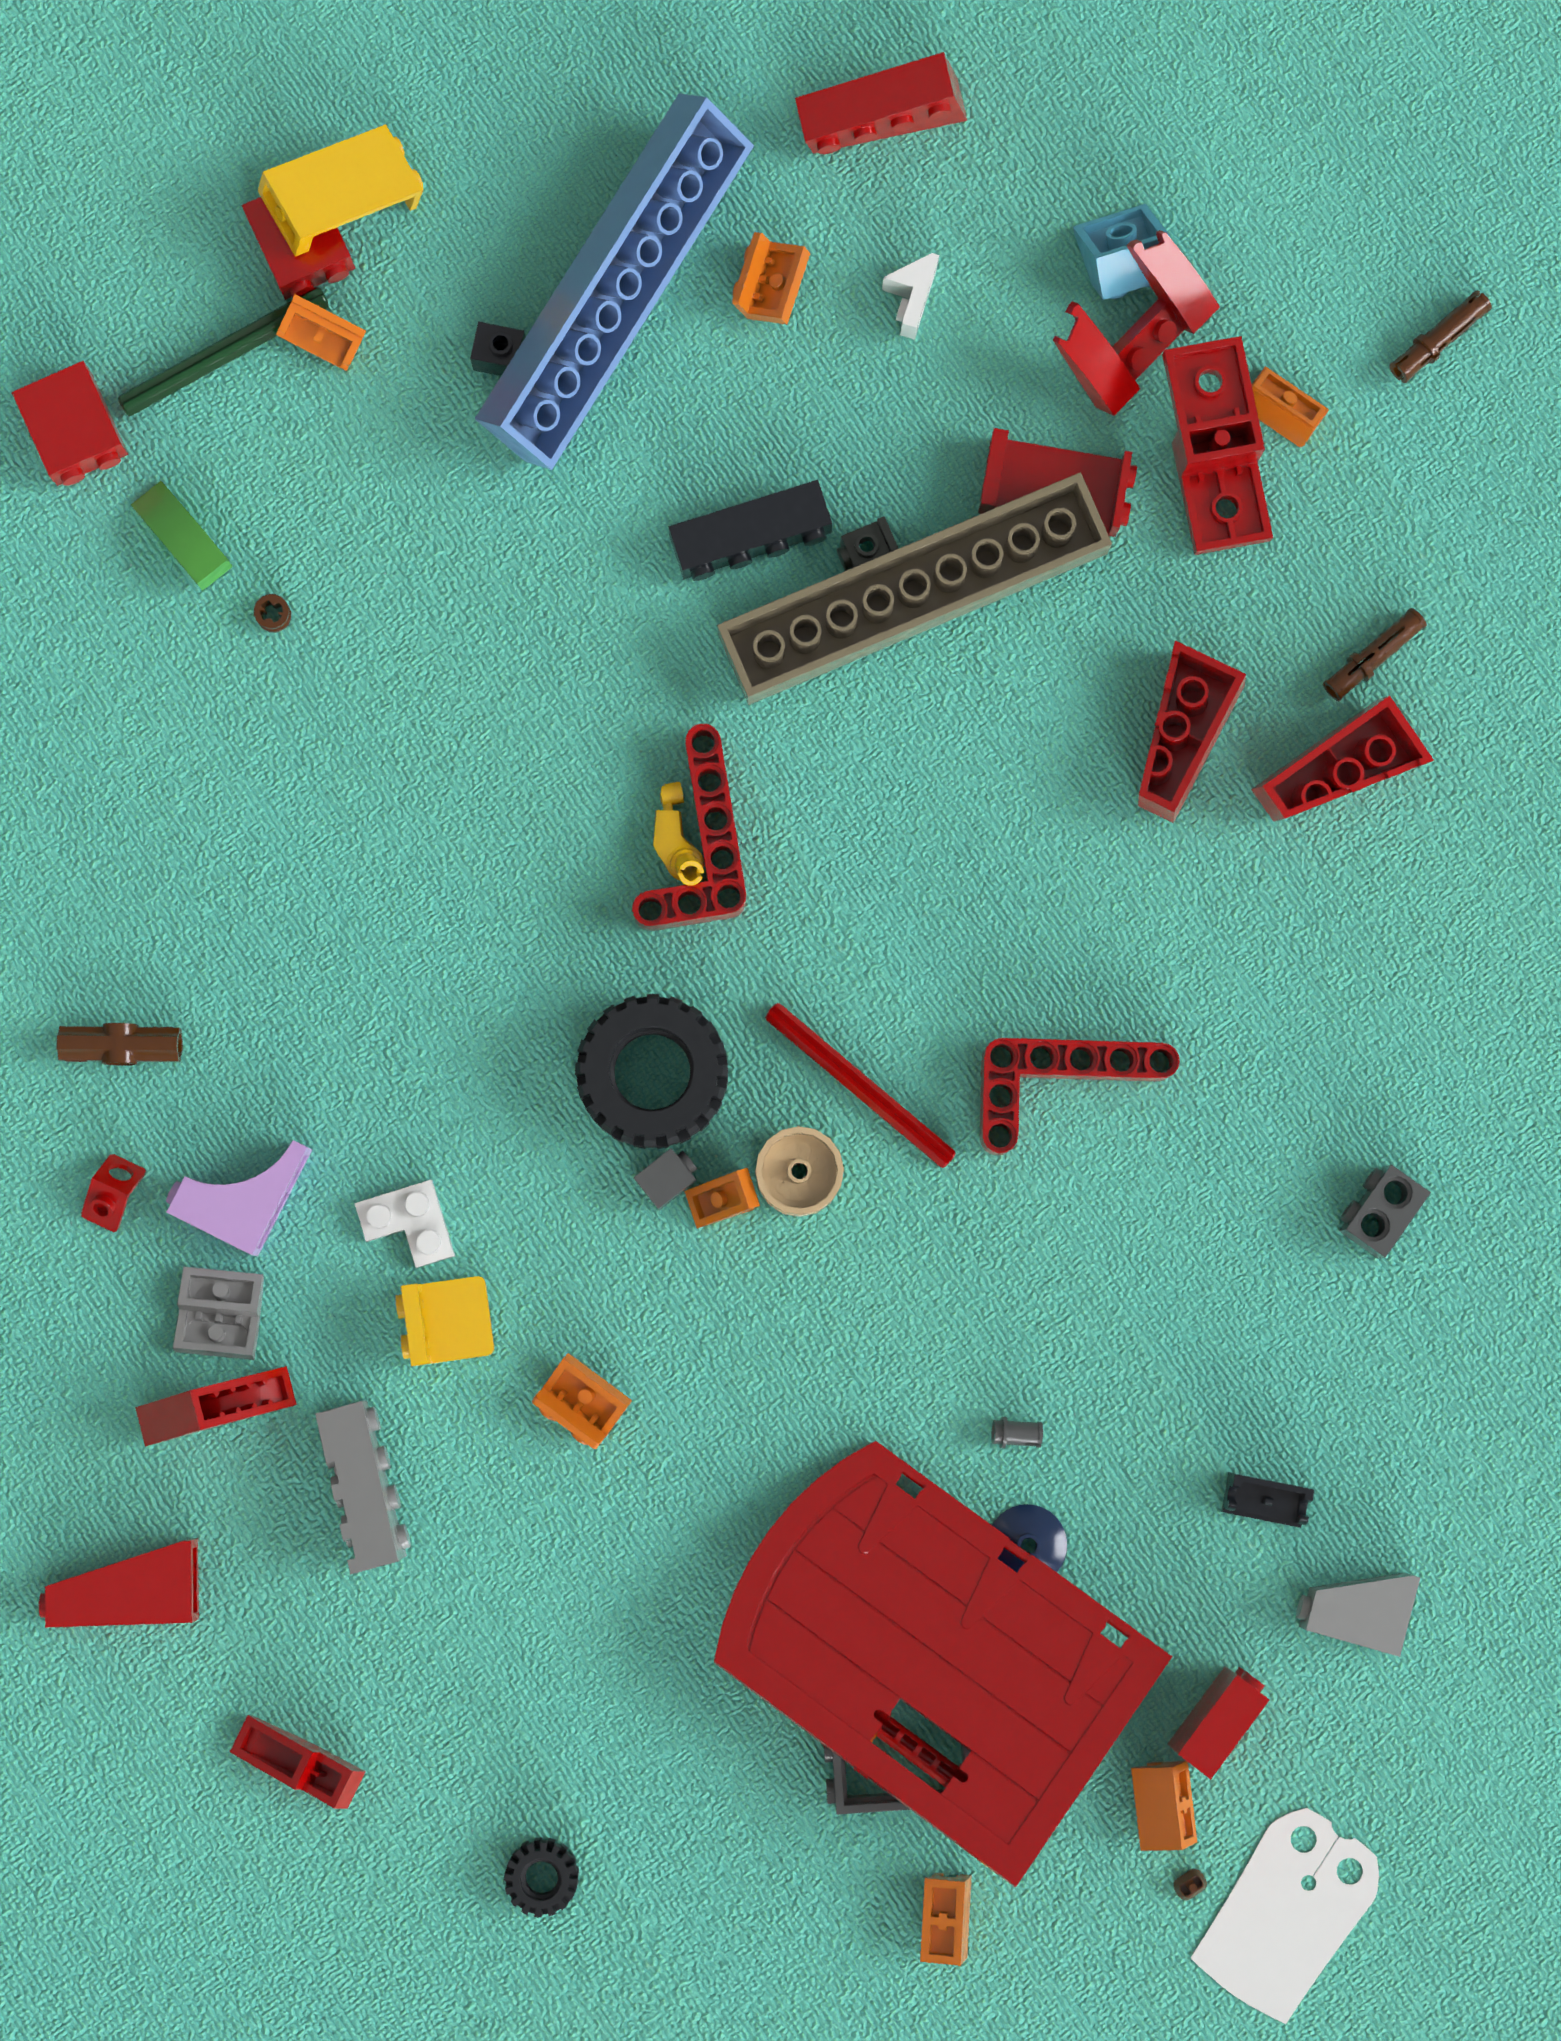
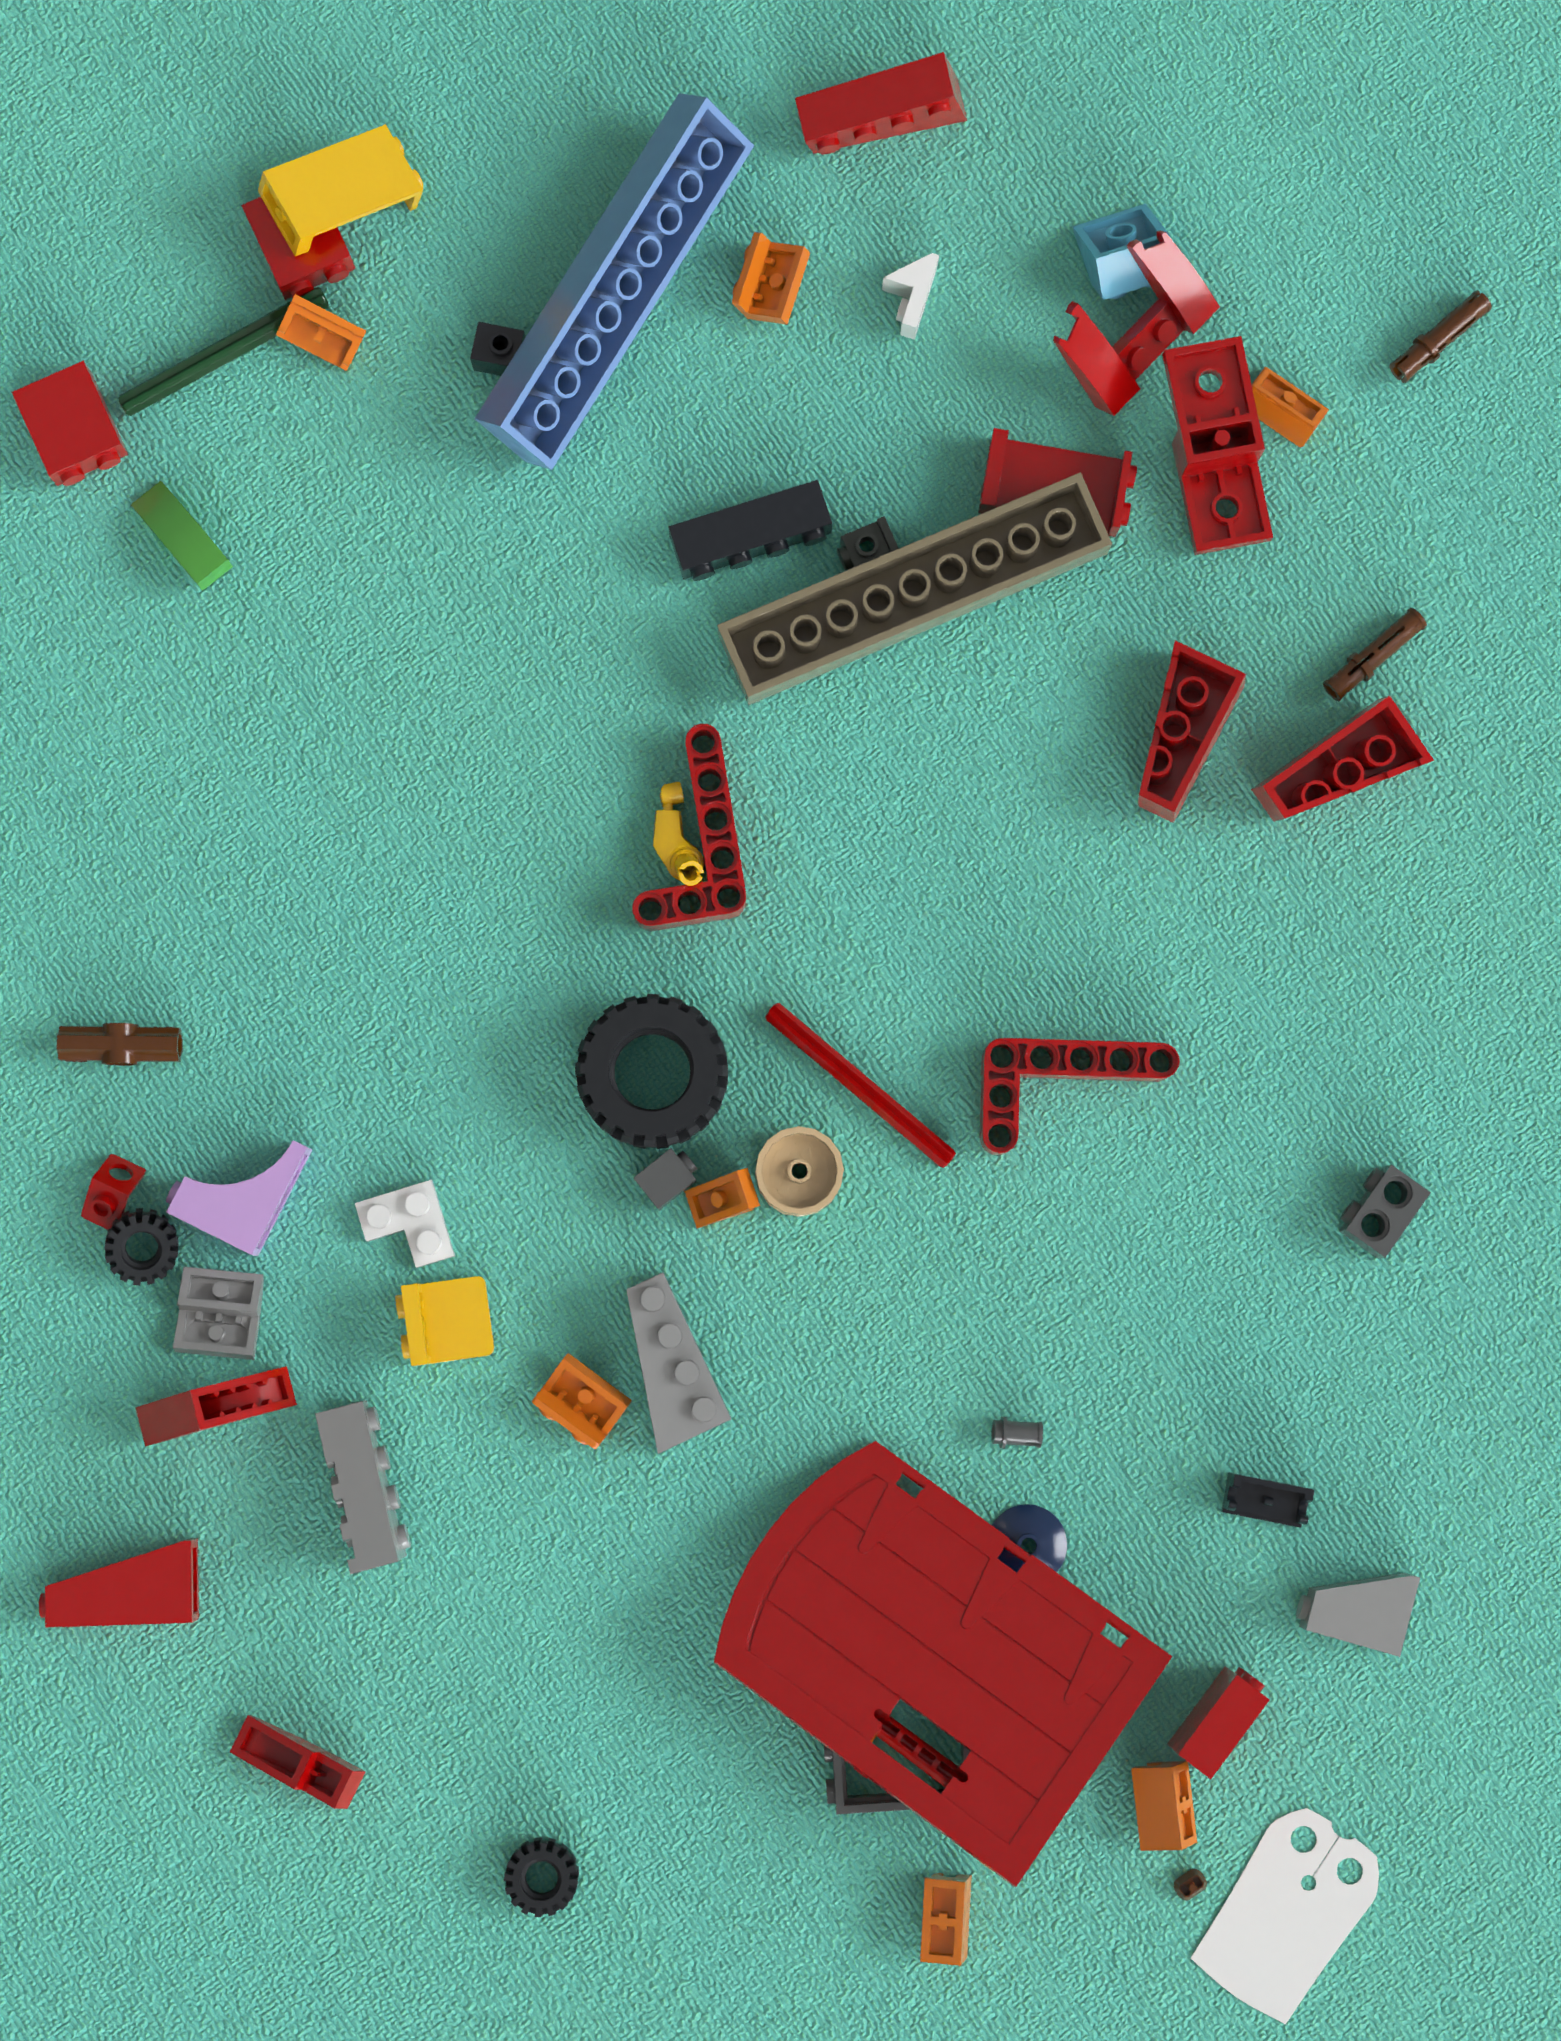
reddish brown bush [254,594,291,633] -> none
none -> black tyre [104,1208,179,1286]
none -> light grey wedge [626,1272,732,1454]

